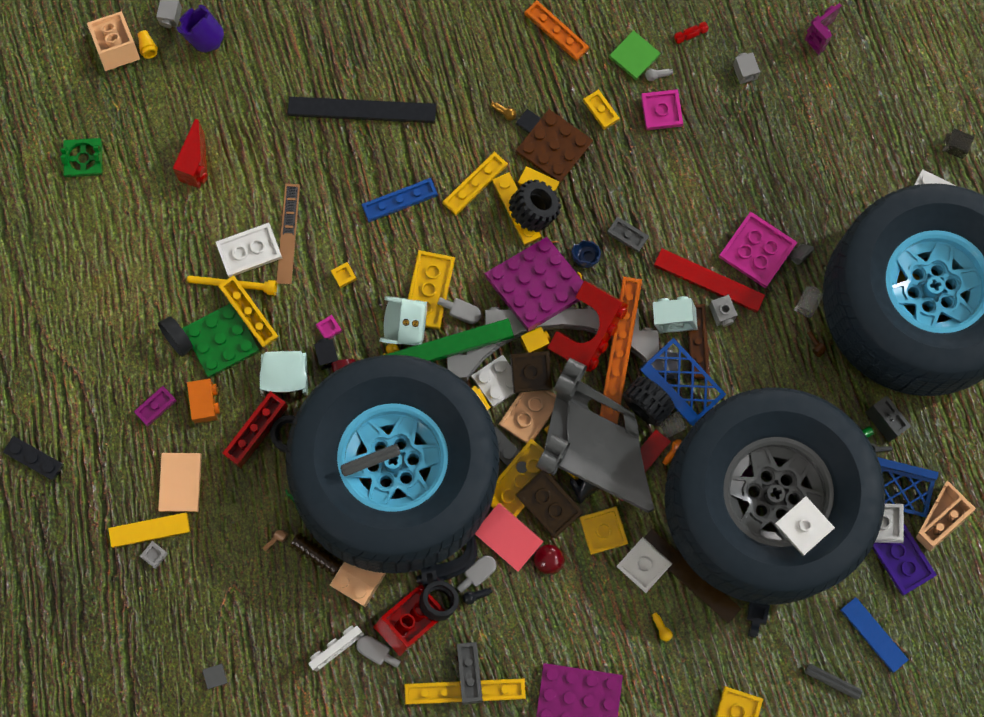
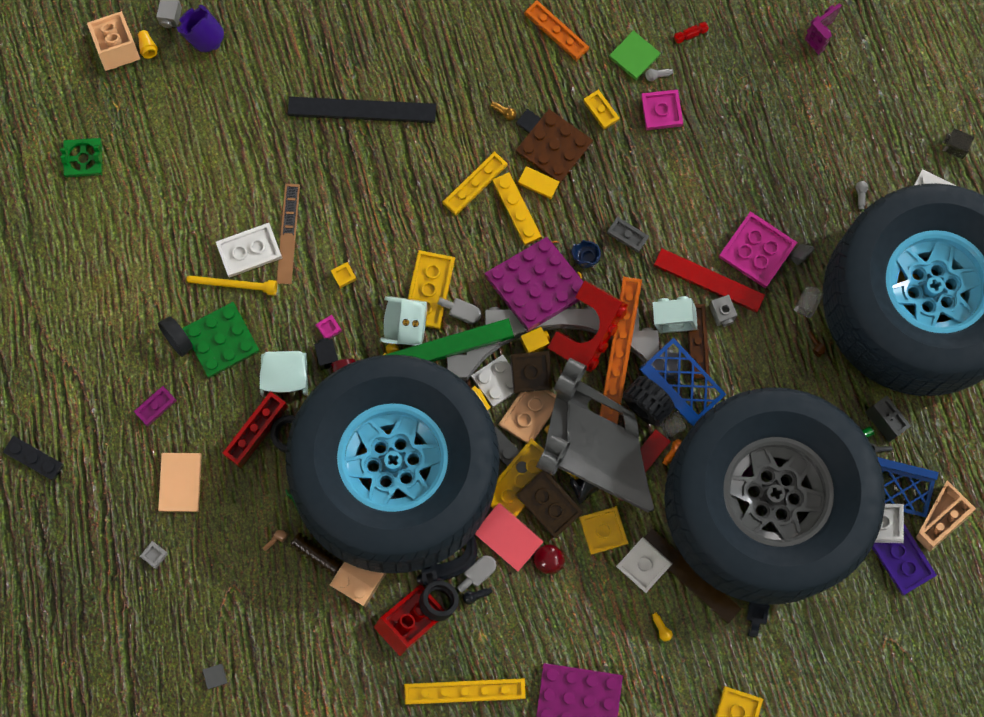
yellow tile [108,513,190,548] -> none
red slope [173,119,208,189] -> none
orange brick [187,379,220,423] -> none
yellow brick [218,275,278,348] -> none
white plate [308,626,365,672] -> none
dark grey axle [340,444,400,476] -> none
light grey piece [356,635,401,668] -> none
blue tile [361,178,438,223] -> none
dark grey plate [457,642,483,705] -> none
black tyre [509,180,561,232] -> none
light grey brick [733,52,760,84] -> none
white plate [775,496,835,556] -> none
dark grey axle [805,664,862,699] -> none
blue tile [840,597,909,673] -> none
none -> light grey piece [855,181,869,210]

